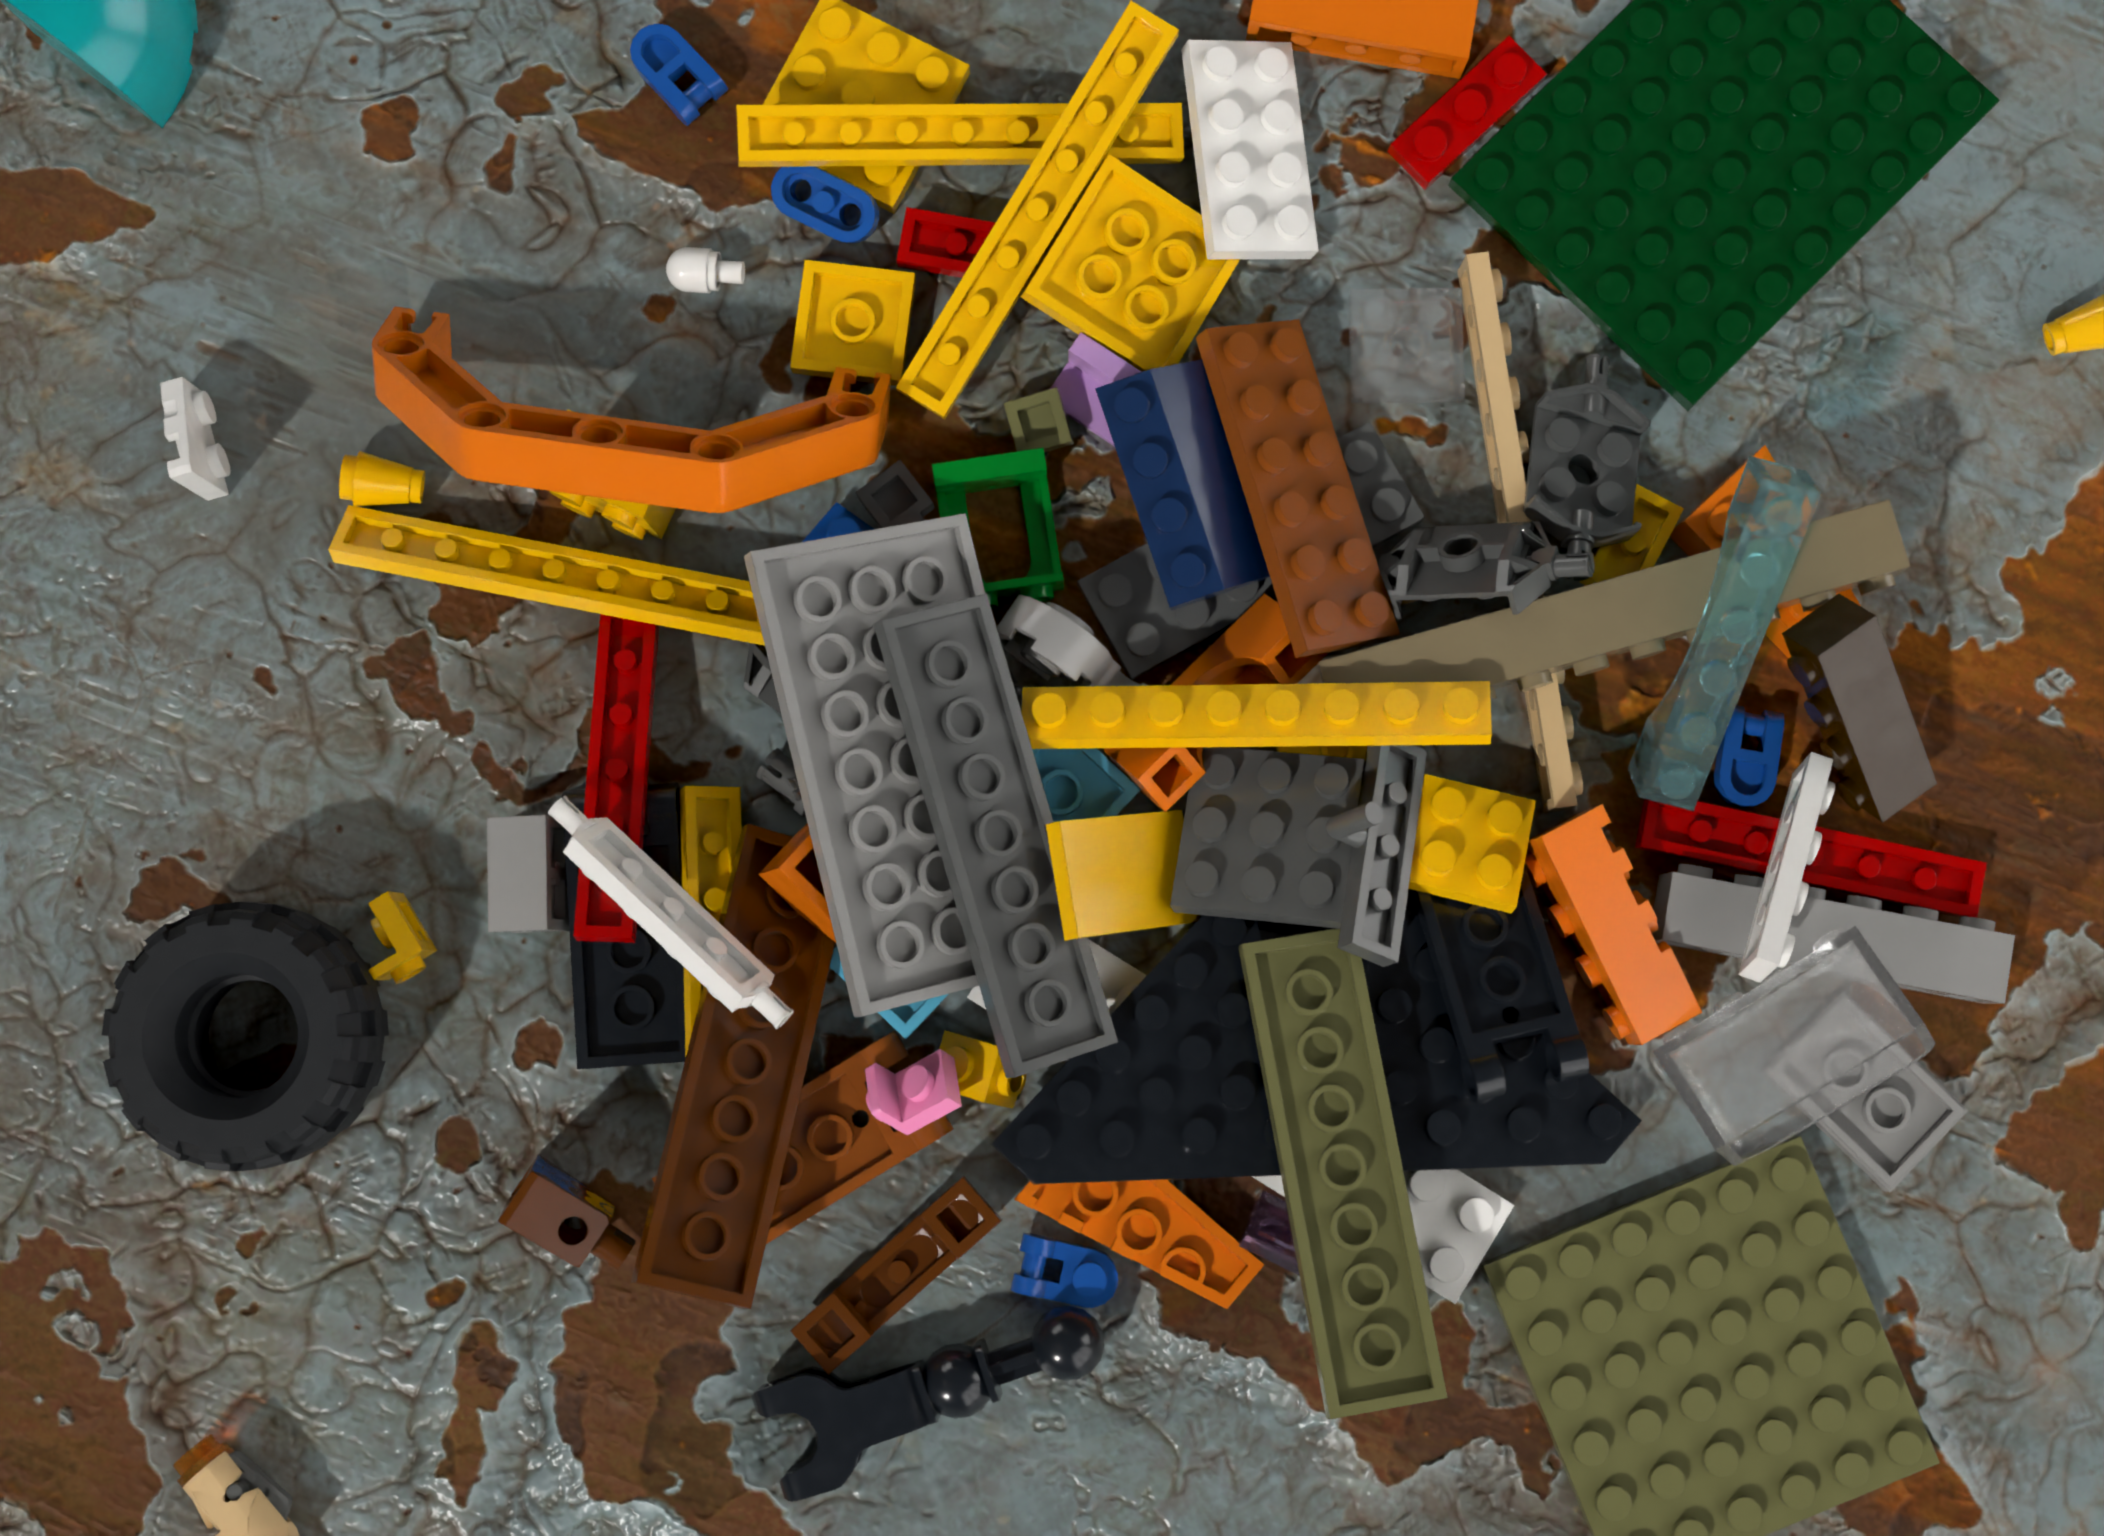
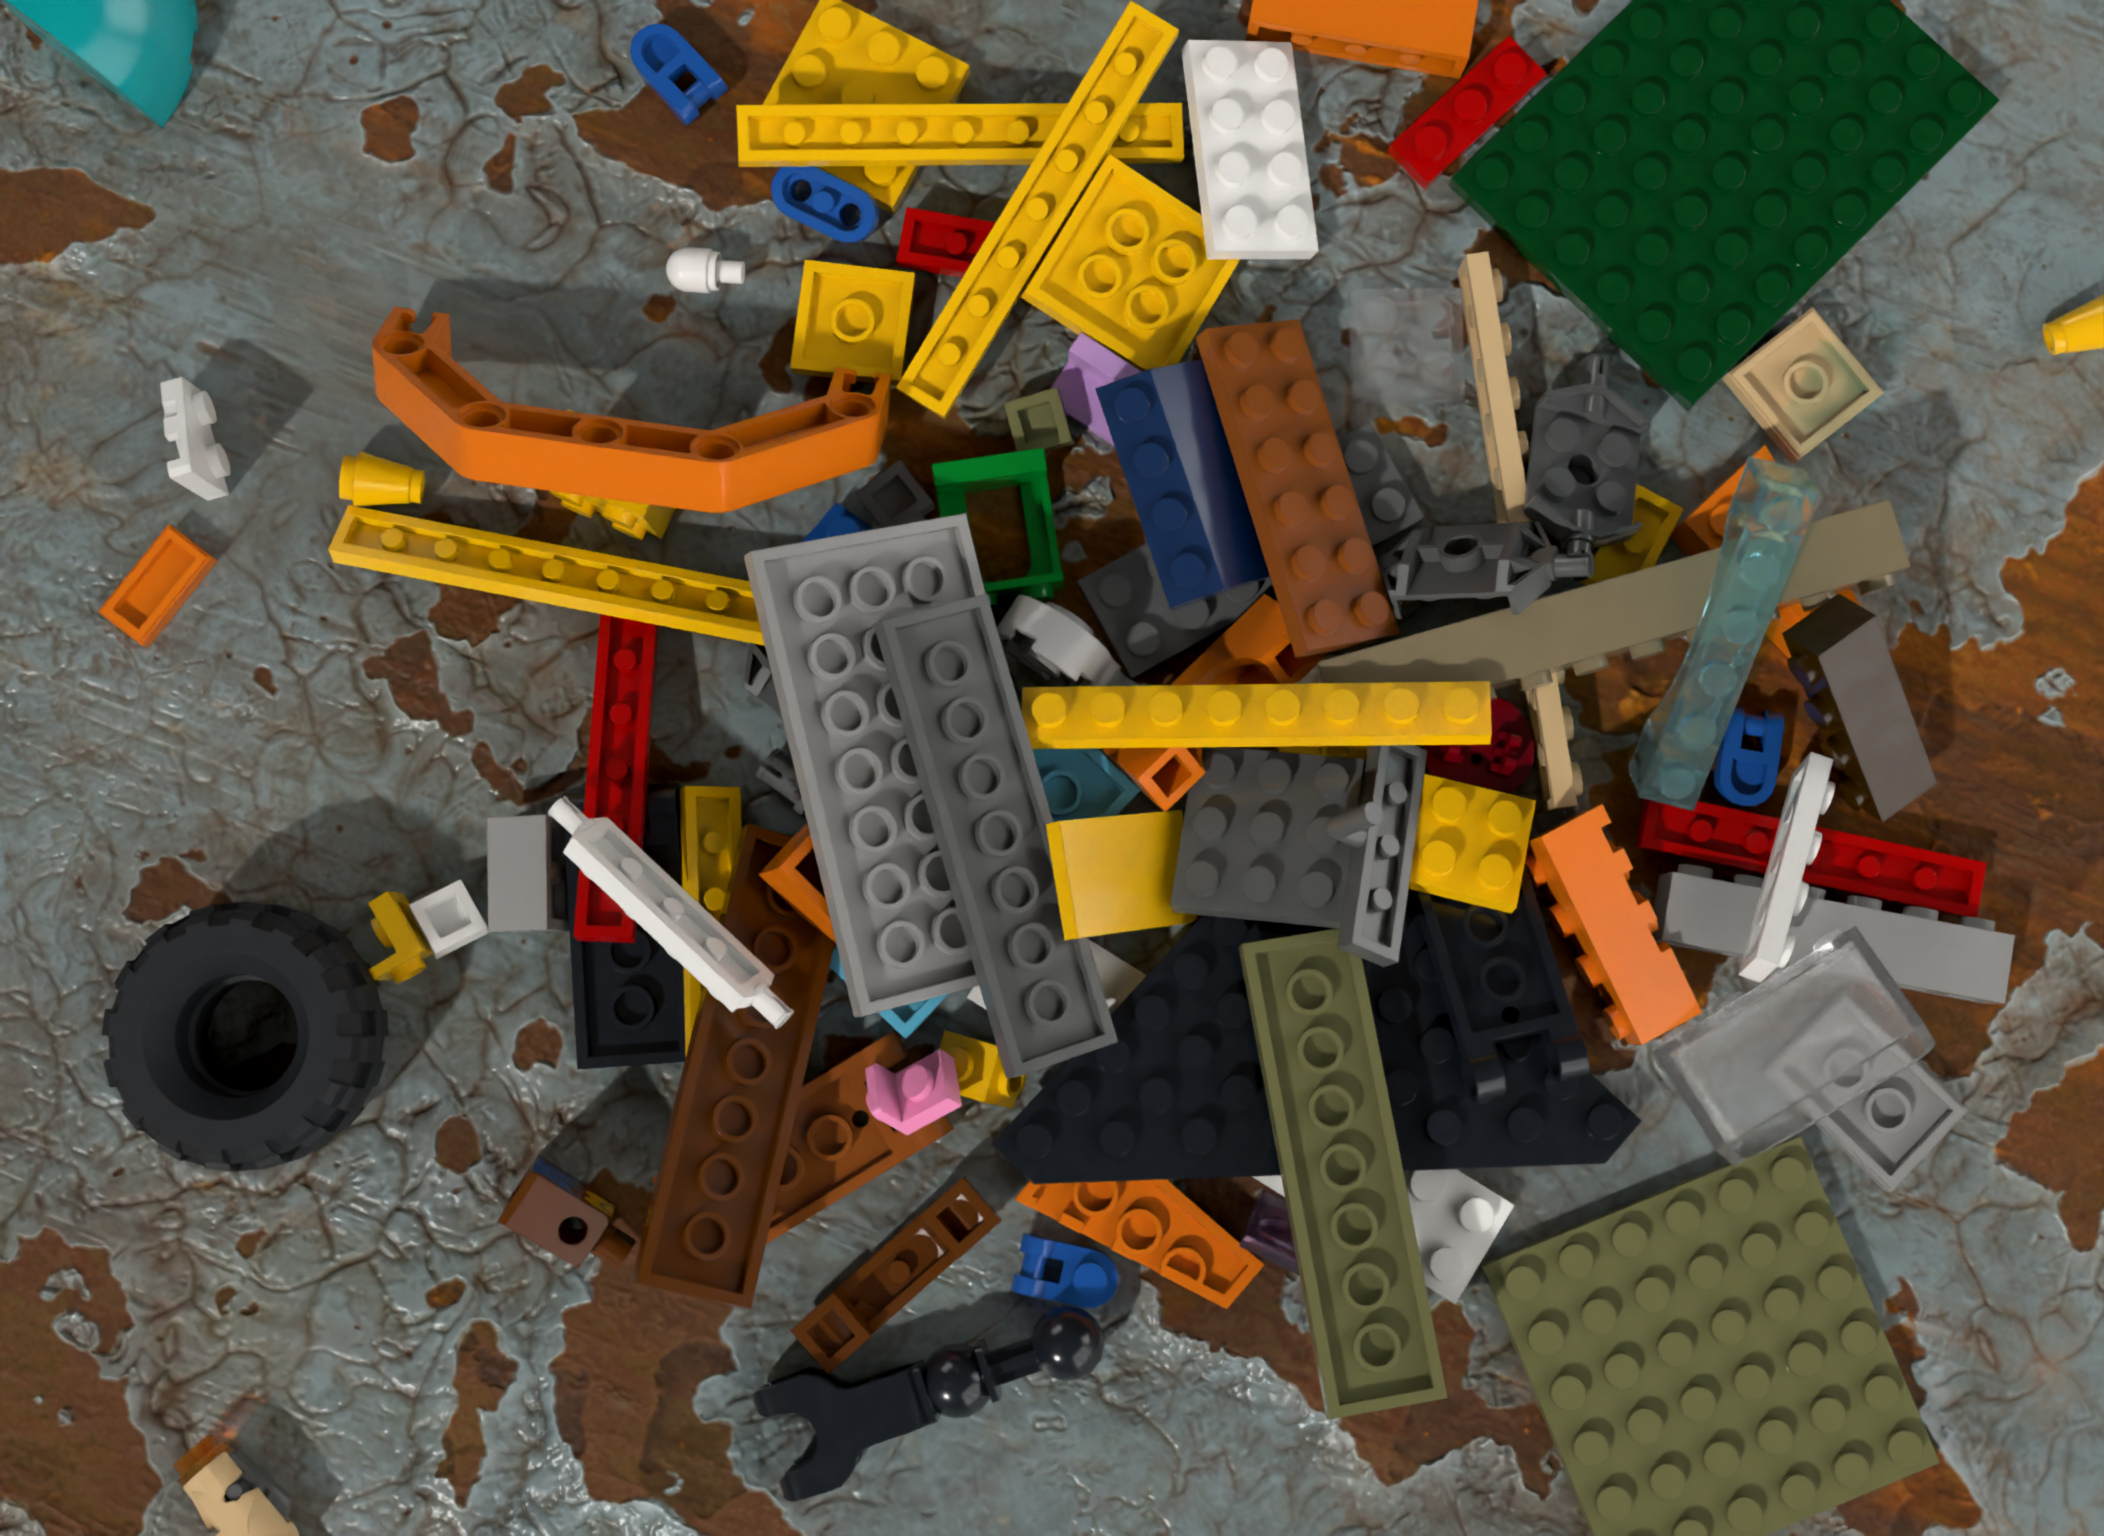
none -> orange tile [98,524,219,648]
none -> white plate [409,879,488,960]
none -> dark red plate [1422,697,1534,794]
none -> tan plate [1722,307,1884,465]

